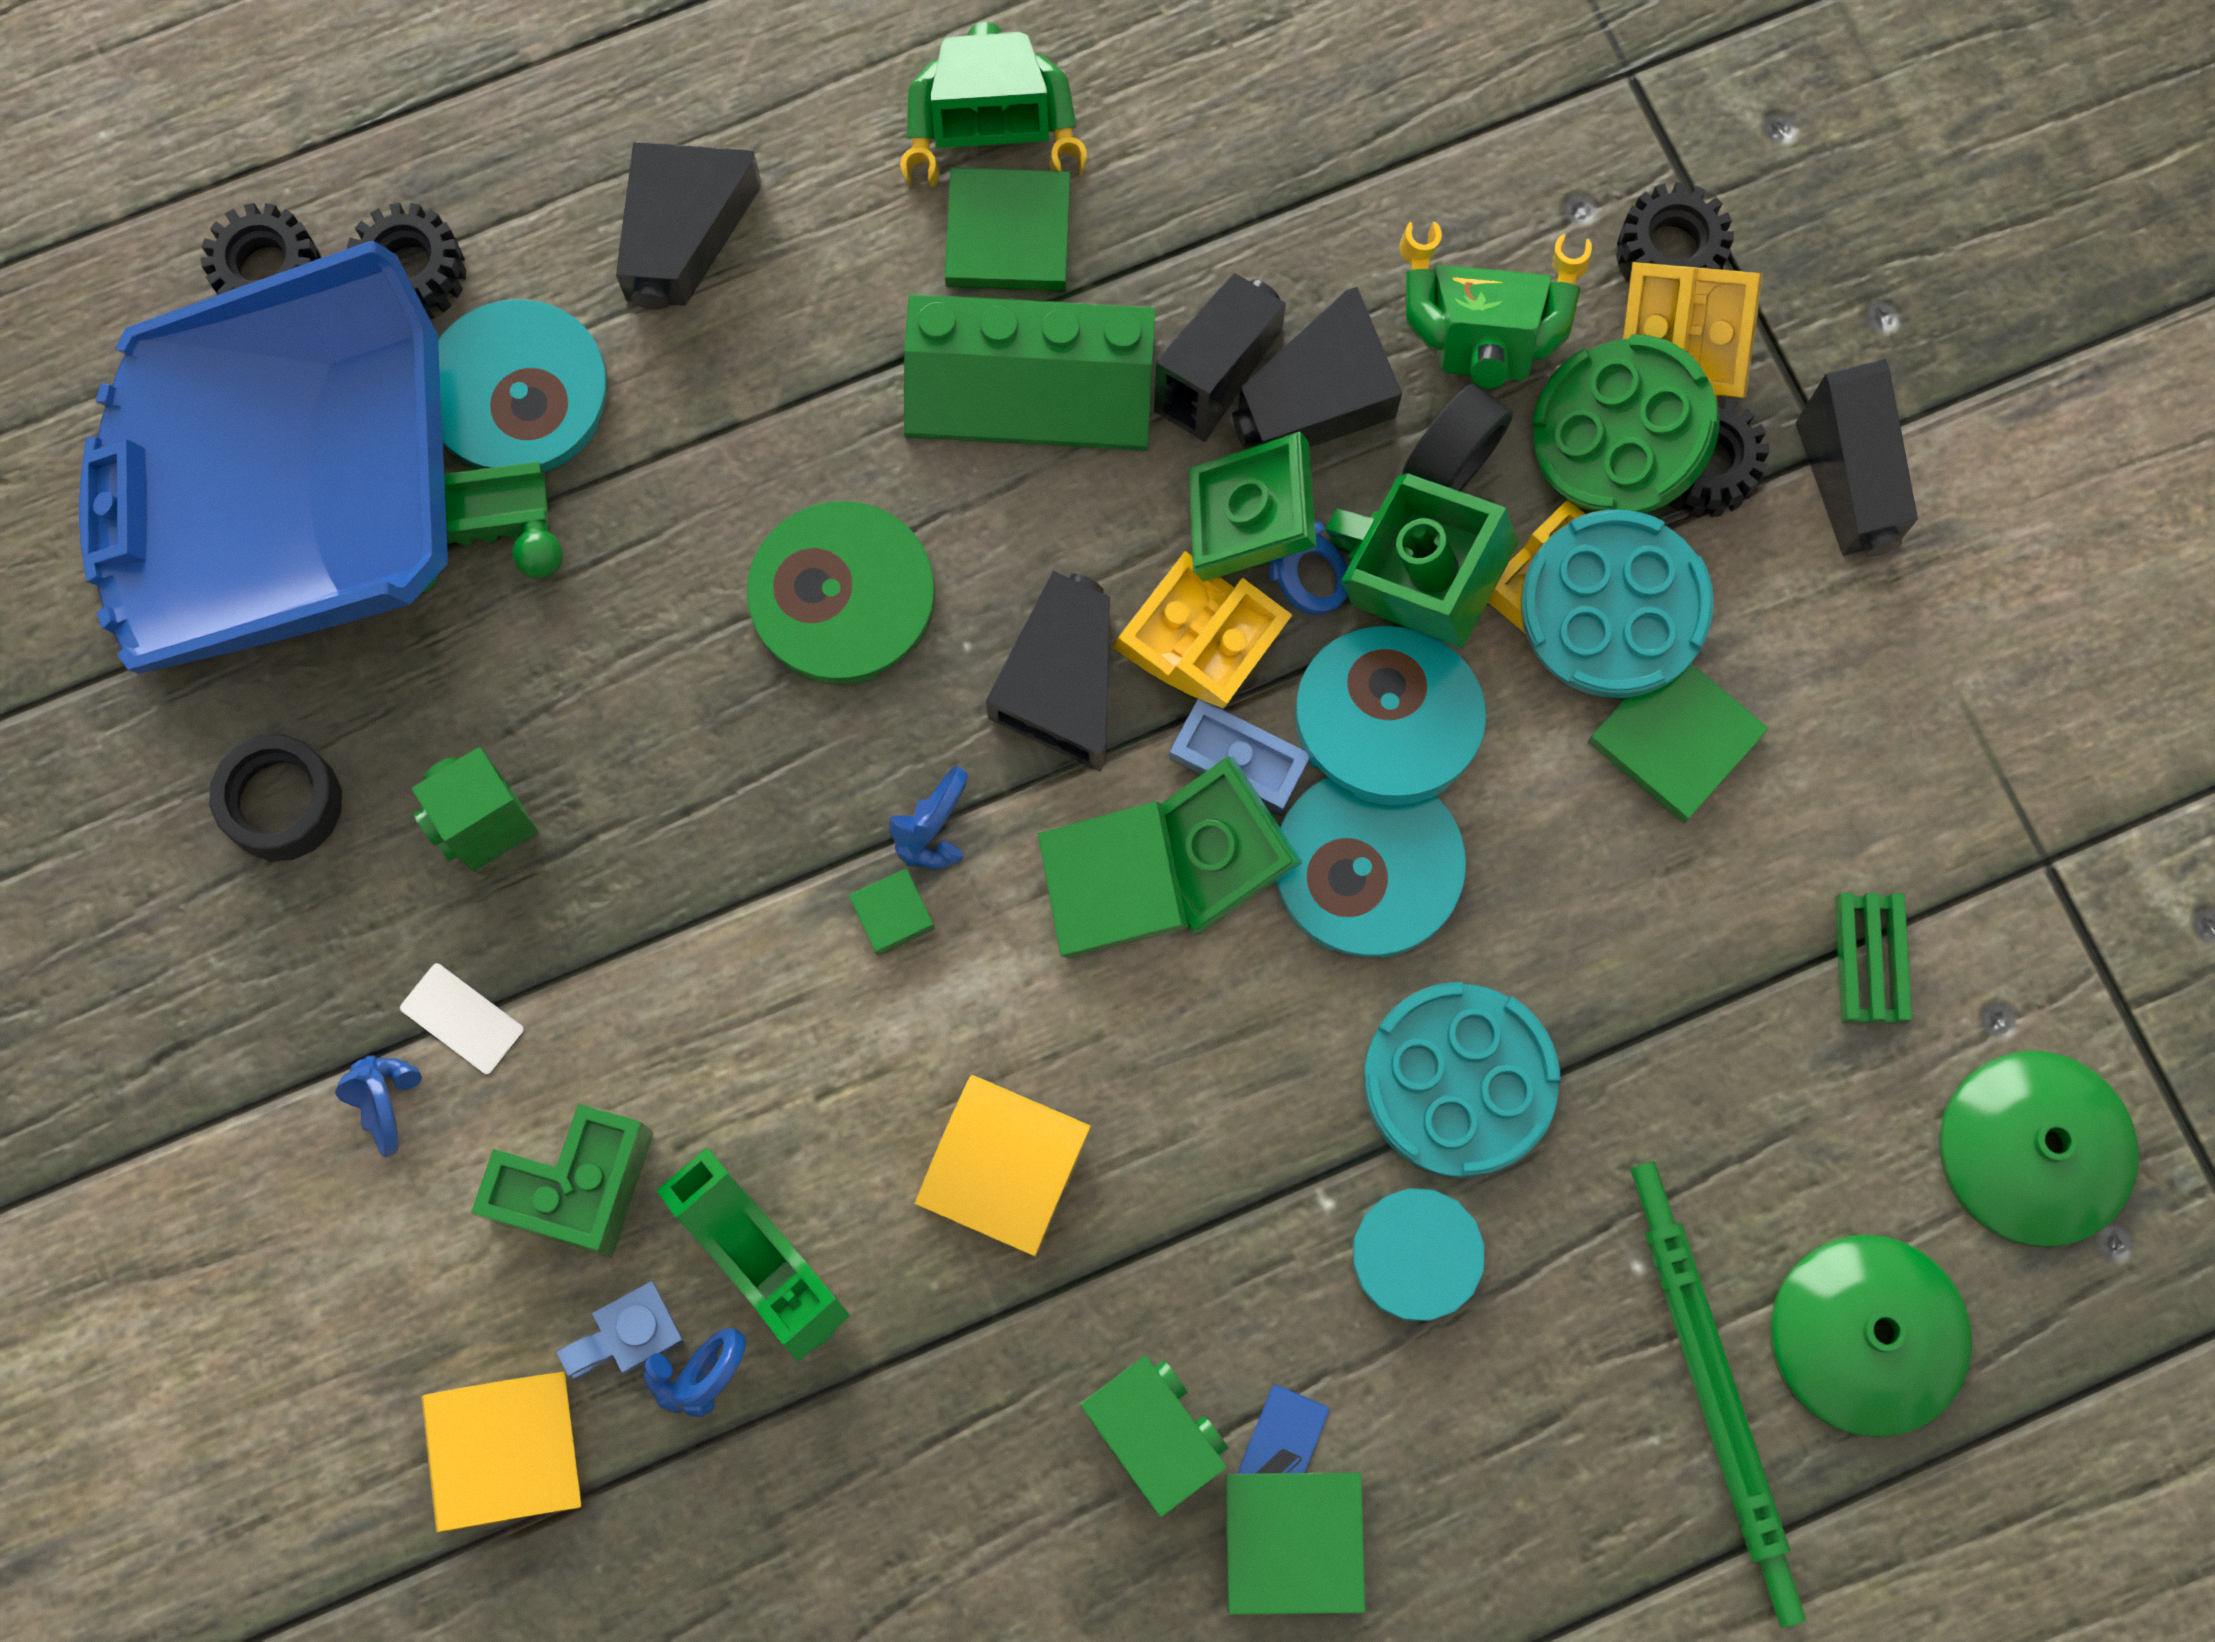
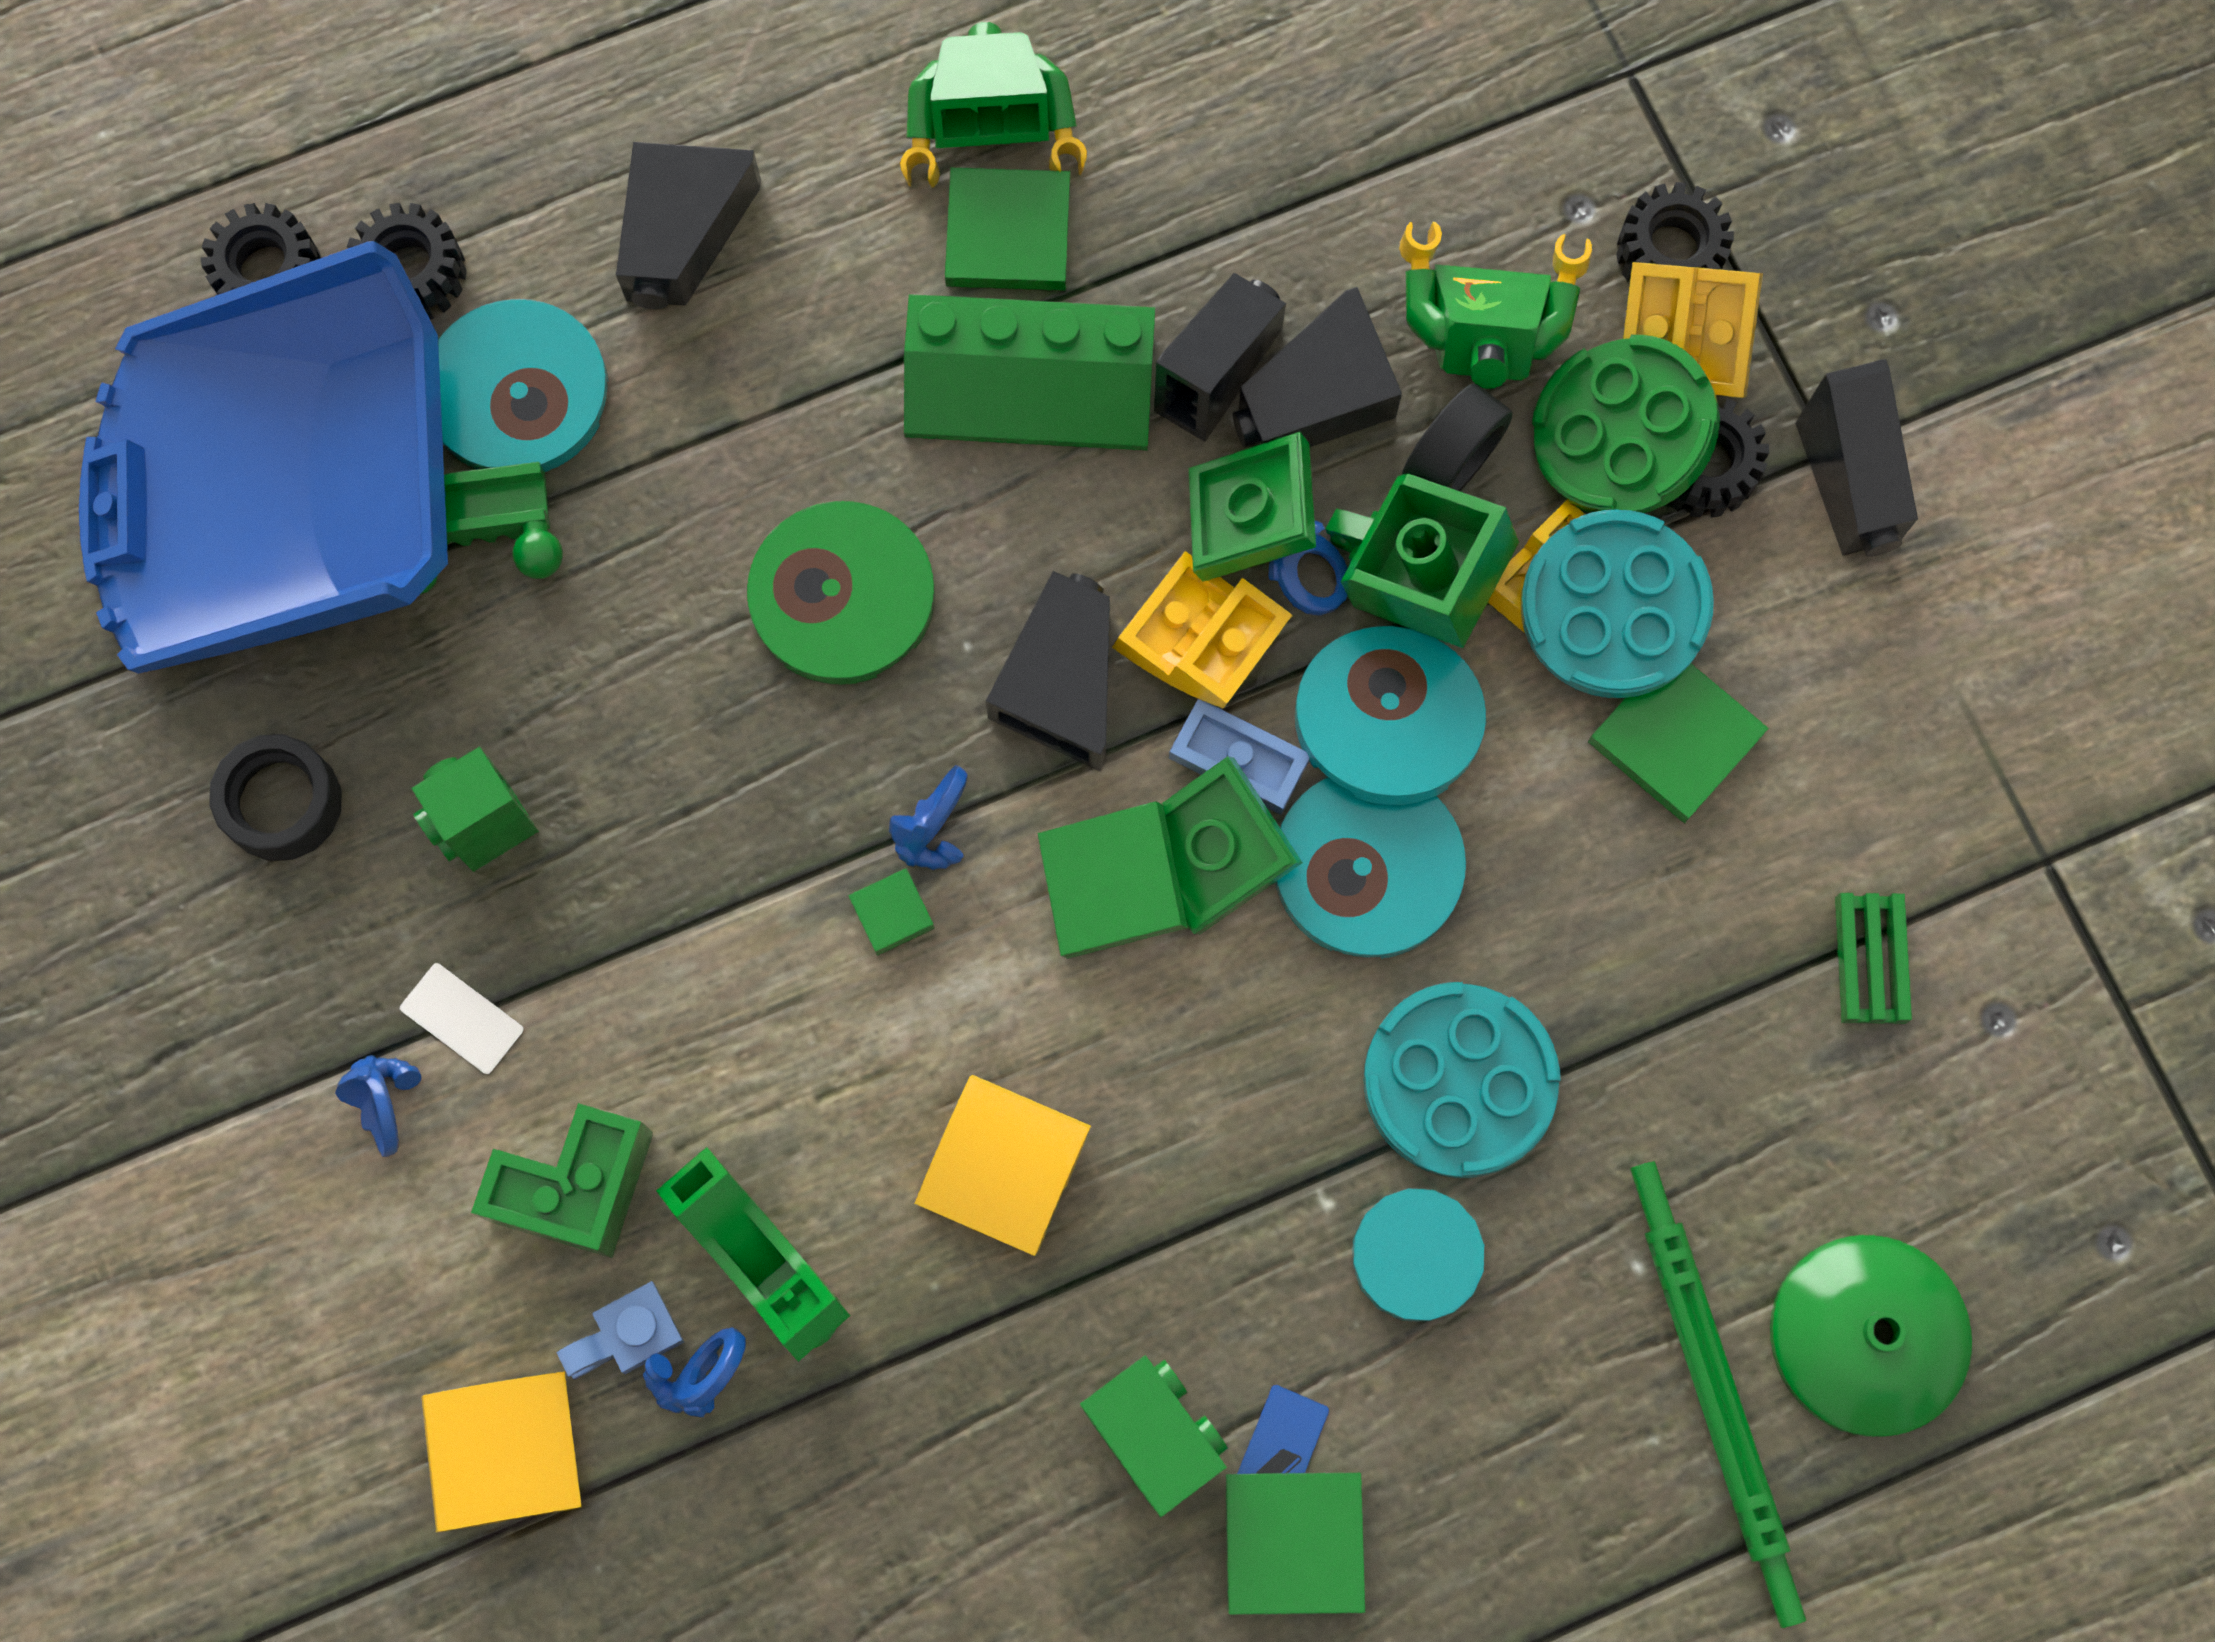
green dish [1939,1051,2139,1247] -> none

